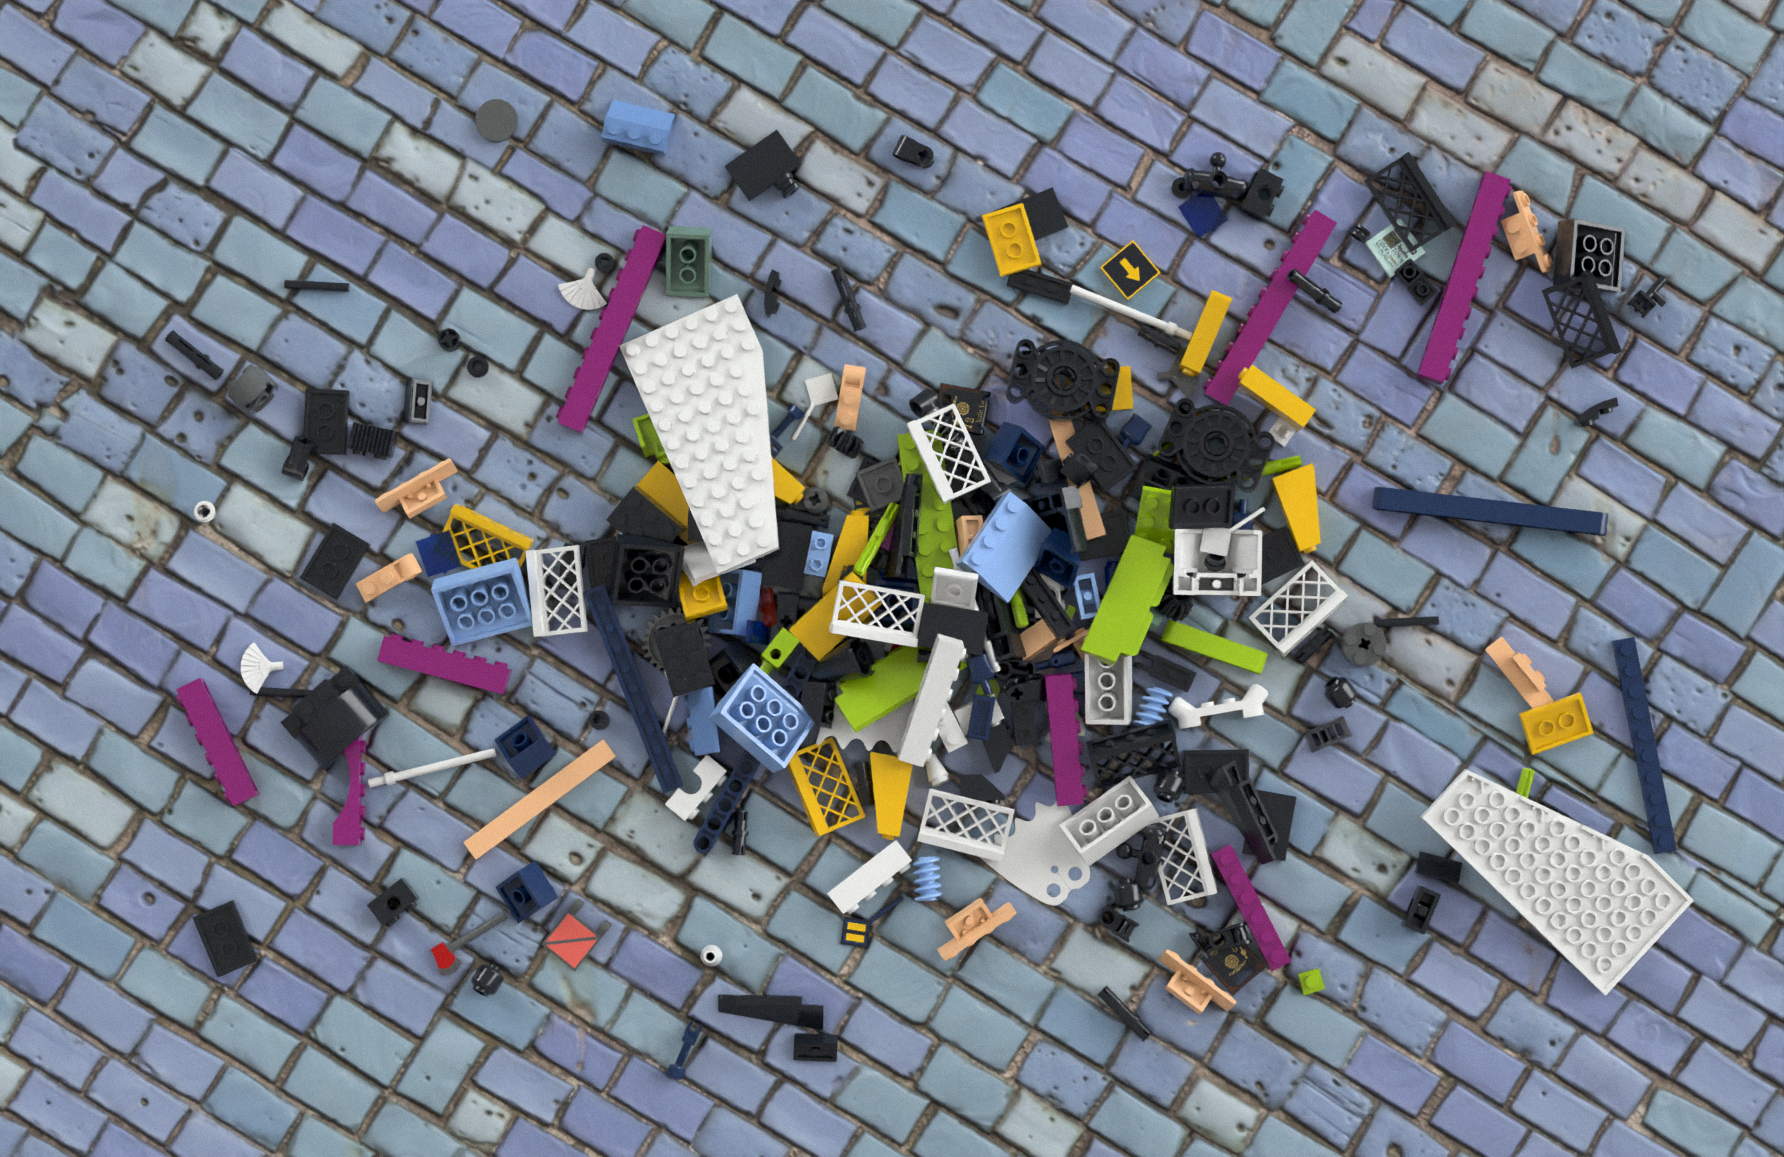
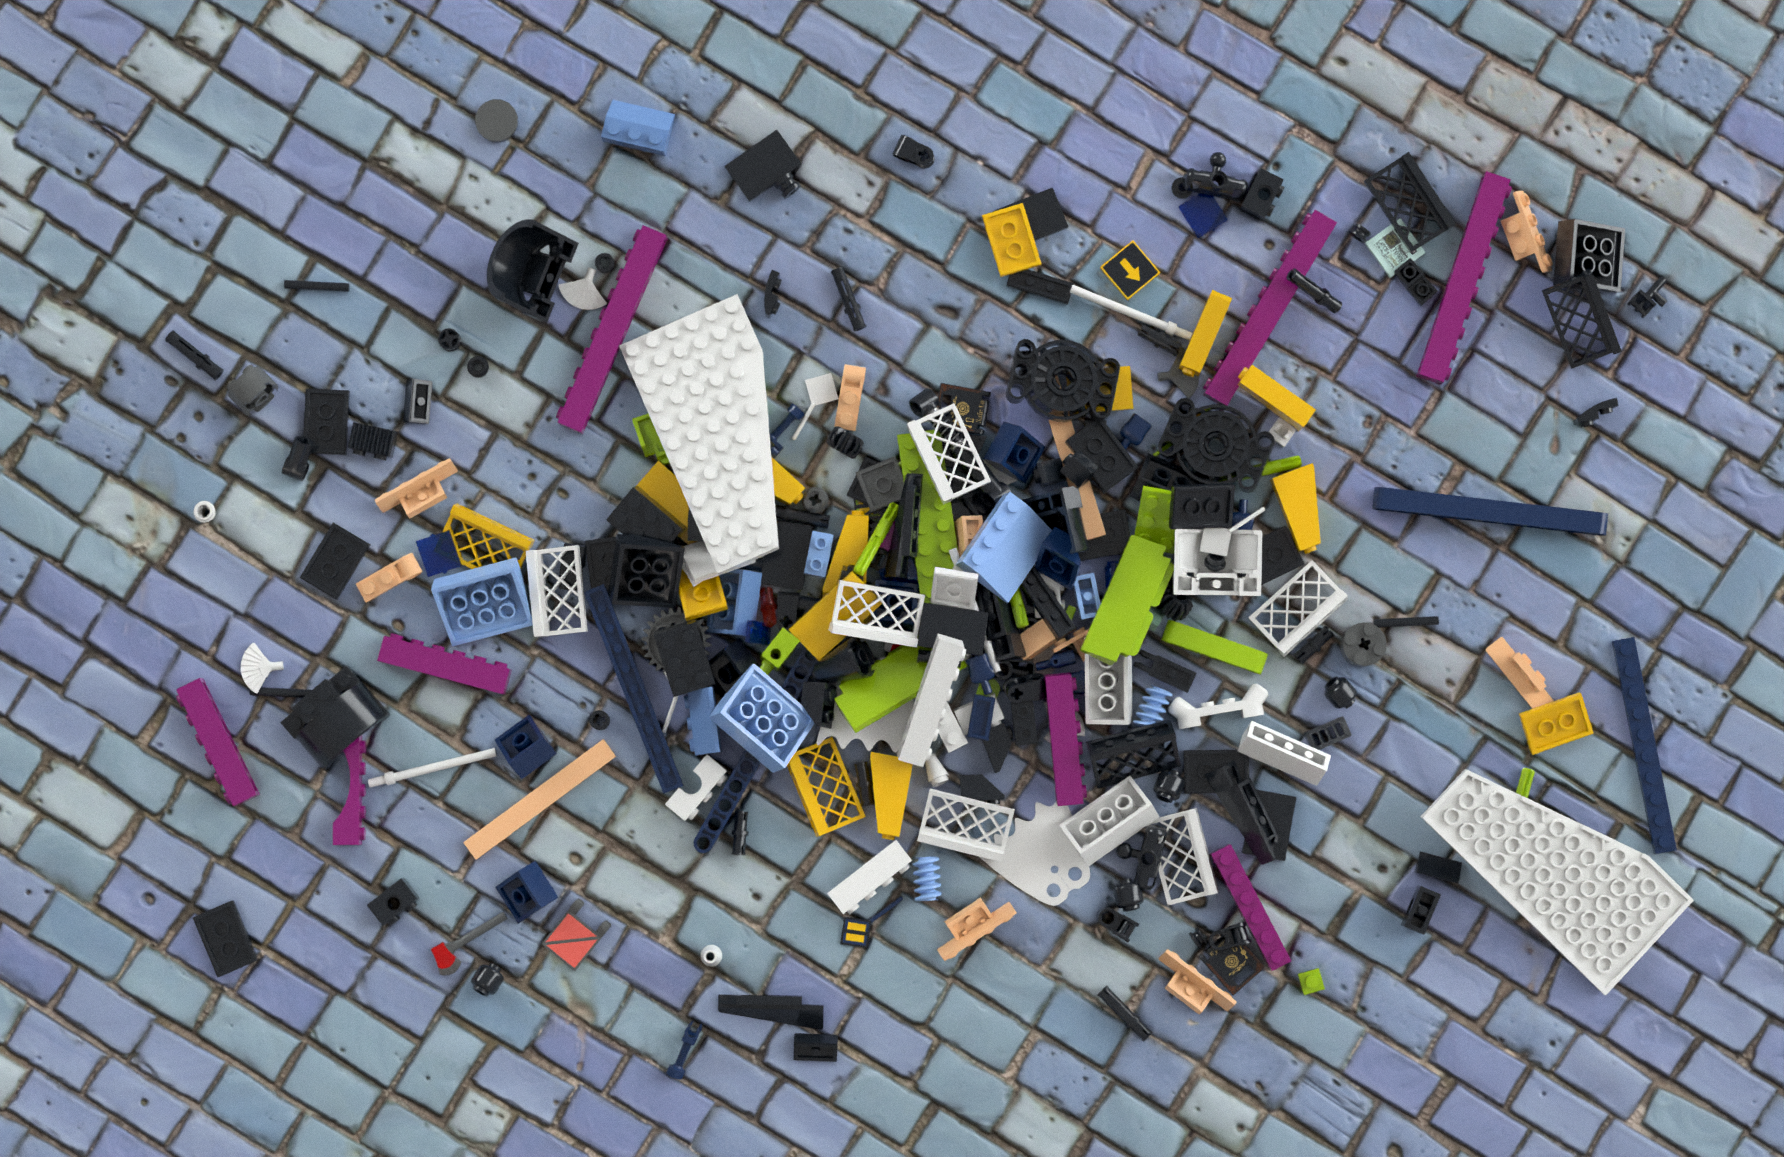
sand green slope [666,226,712,297] -> none
none -> black piece [487,219,579,323]
none -> white brick [1238,721,1331,786]

